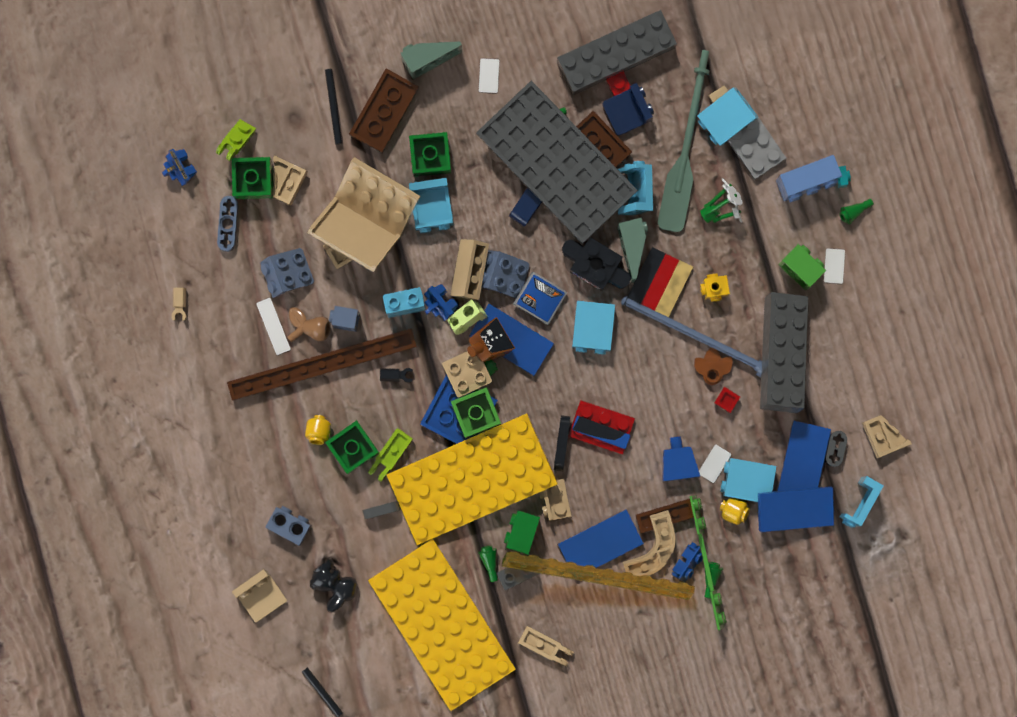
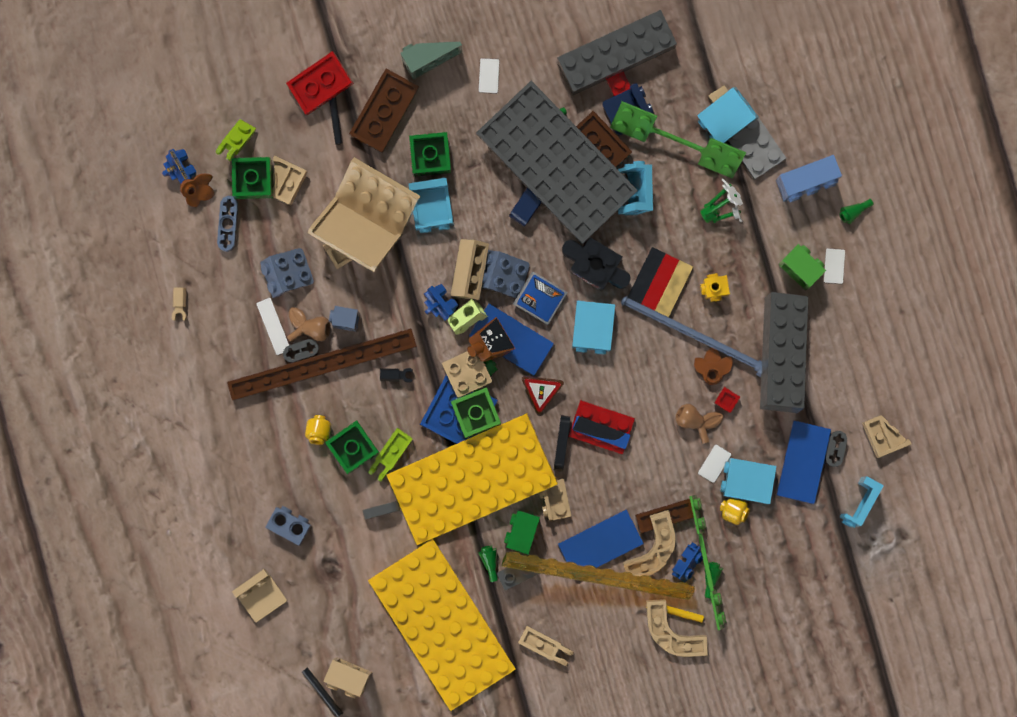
black animal [310,558,358,612] -> none
medium azure panel [383,287,426,318] -> none
sand green slope [617,218,648,283] -> none
sand green piece [658,50,709,232] -> none
blue torso [662,436,700,482] -> none
blue tile [758,486,834,532] -> none
teal plate [838,166,851,188] -> none
none -> dark orange plate [180,173,215,207]
none -> dark grey beam [283,339,319,362]
none -> red plate [286,51,354,115]
none -> tan brick [323,657,372,698]
none -> piece [522,376,564,414]
none -> bright green hinge [610,101,746,179]
none -> tan plate [646,599,708,657]
none -> yellow bar [646,605,704,623]
none -> medium nougat piece [675,404,724,444]

